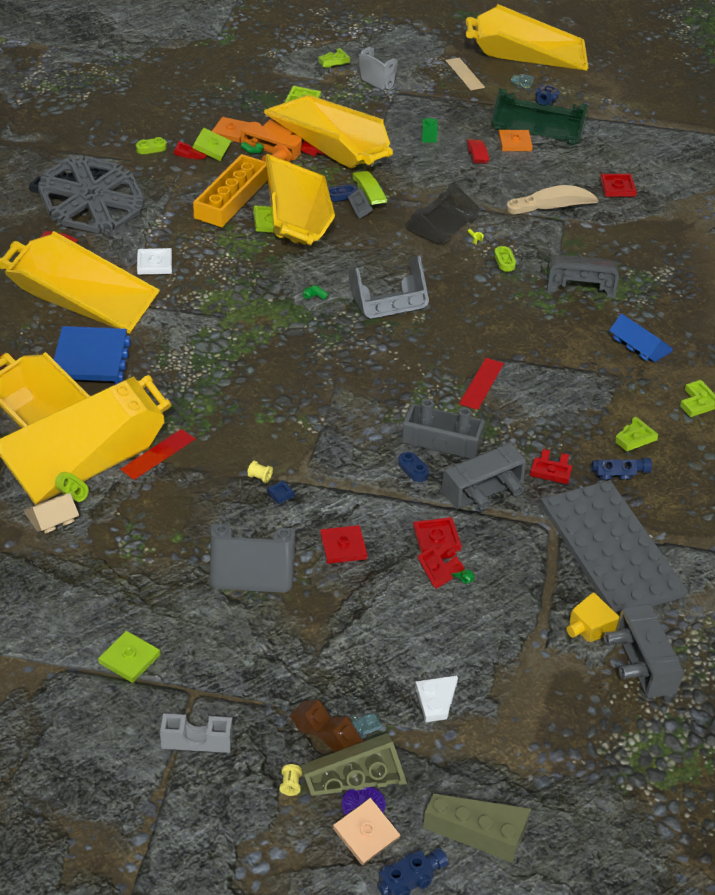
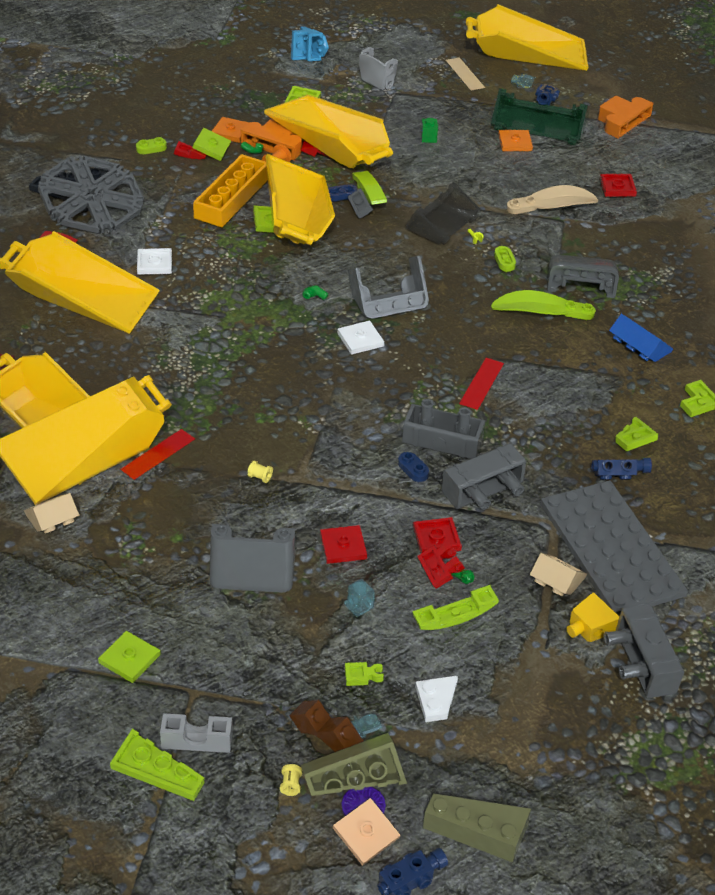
blue panel [54,326,131,385] -> none
lime plate [55,472,89,502] -> none
dark blue tile [267,481,294,504] -> none
lime wing [318,48,350,68] -> none
red slope [467,139,489,164] -> none
red plate [530,449,573,484] -> none
none -> lime wing [110,728,205,801]
none -> dark azure piece [291,26,329,61]
none -> white plate [337,321,384,355]
none -> clear light blue brick [344,578,375,617]
none -> lime plate [345,662,384,686]
none -> lime slope [412,585,499,630]
none -> lime plant [491,290,596,320]
none -> tan slope [530,553,587,596]
none -> orange brick [598,96,653,138]

